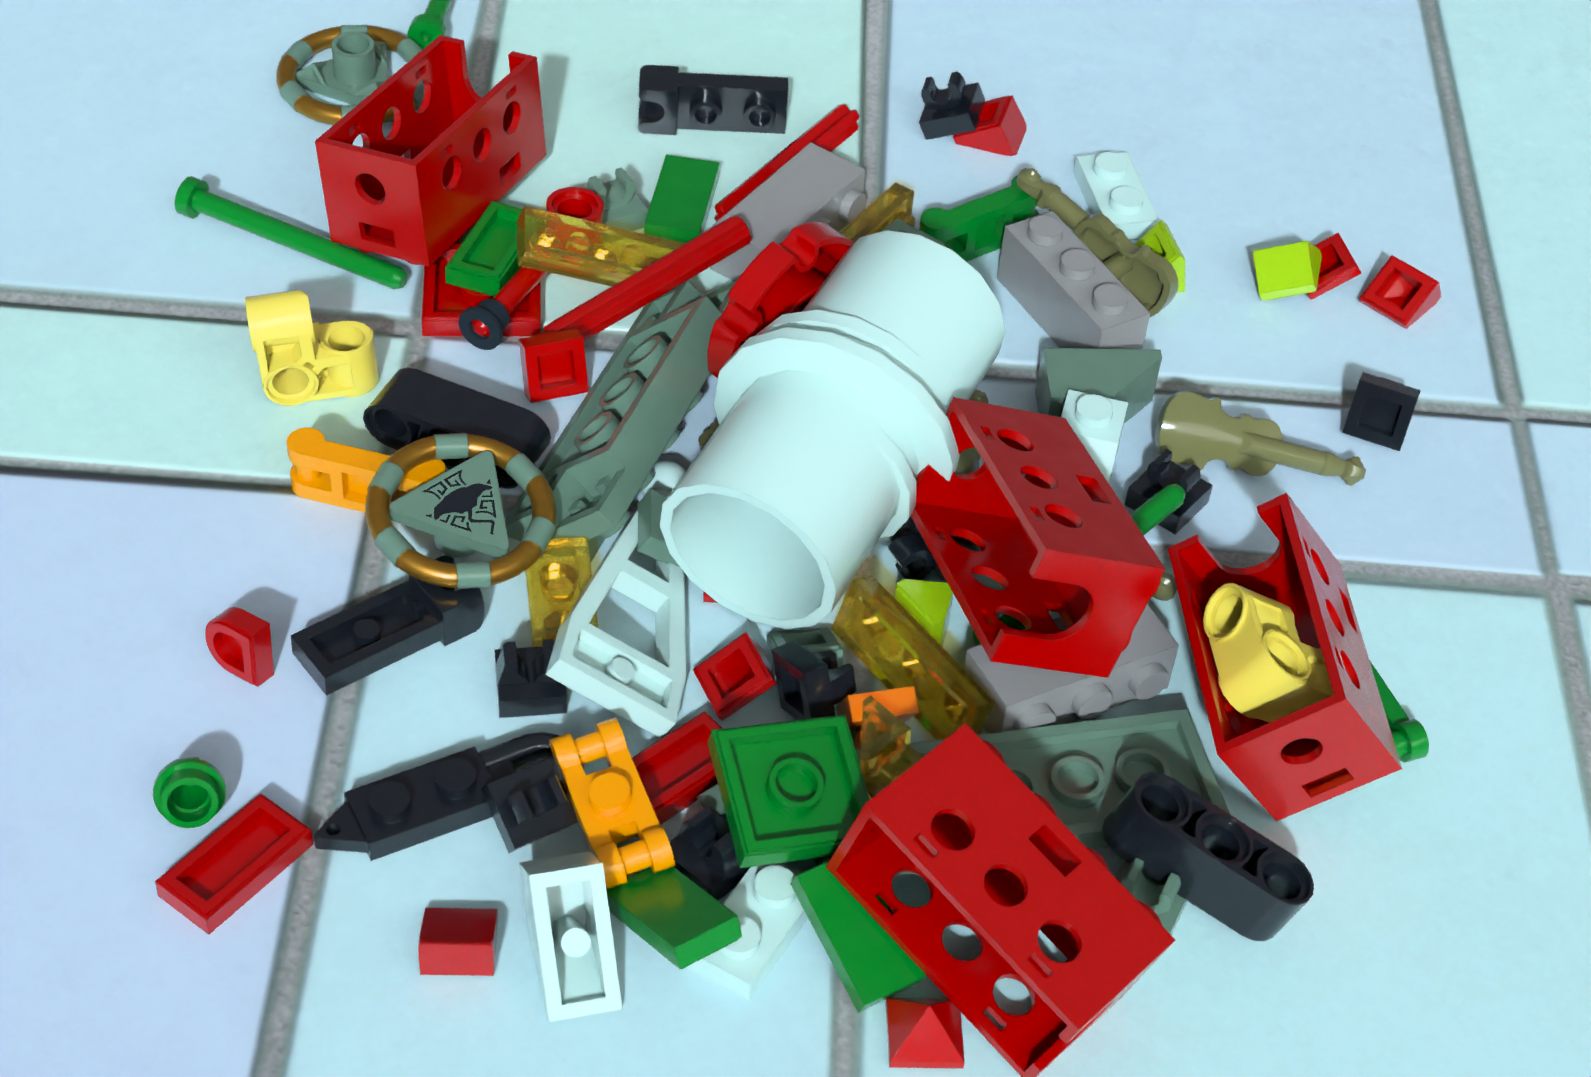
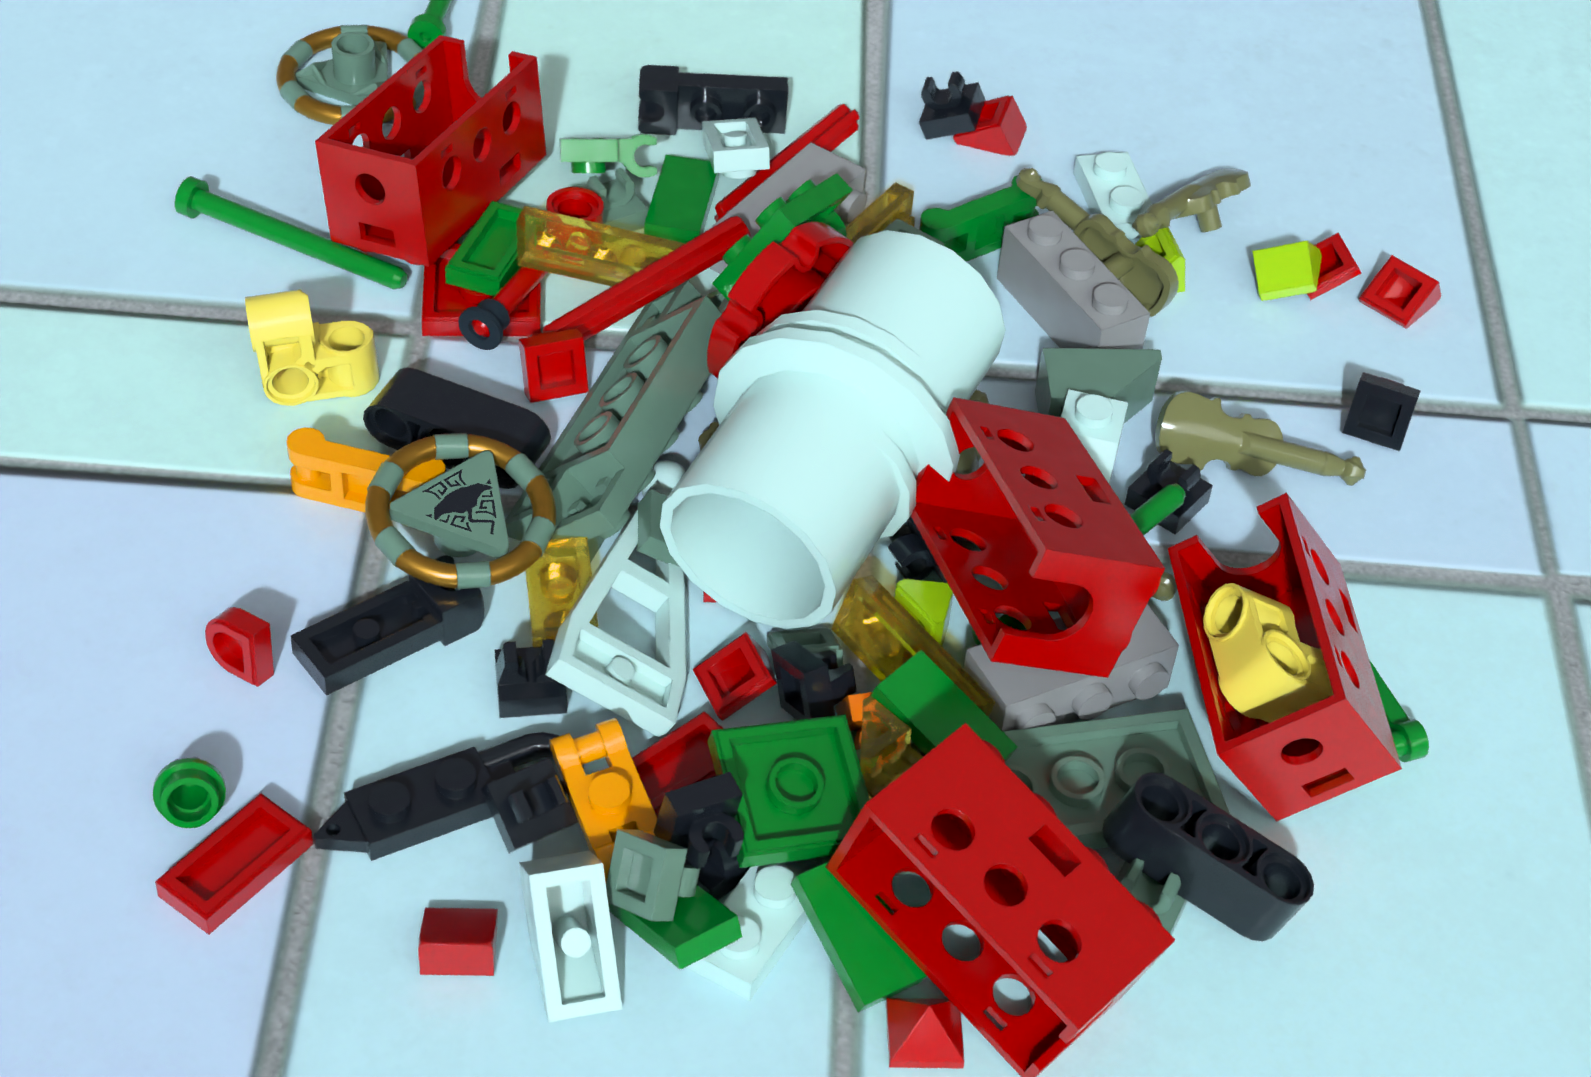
none -> plate [559,134,657,178]
none -> sand green tile [606,829,700,921]
none -> black tile [653,772,744,869]
none -> light aqua plate [702,118,770,179]
none -> green plate [712,173,853,301]
none -> green tile [869,650,1018,762]
none -> olive piece [1132,168,1251,238]

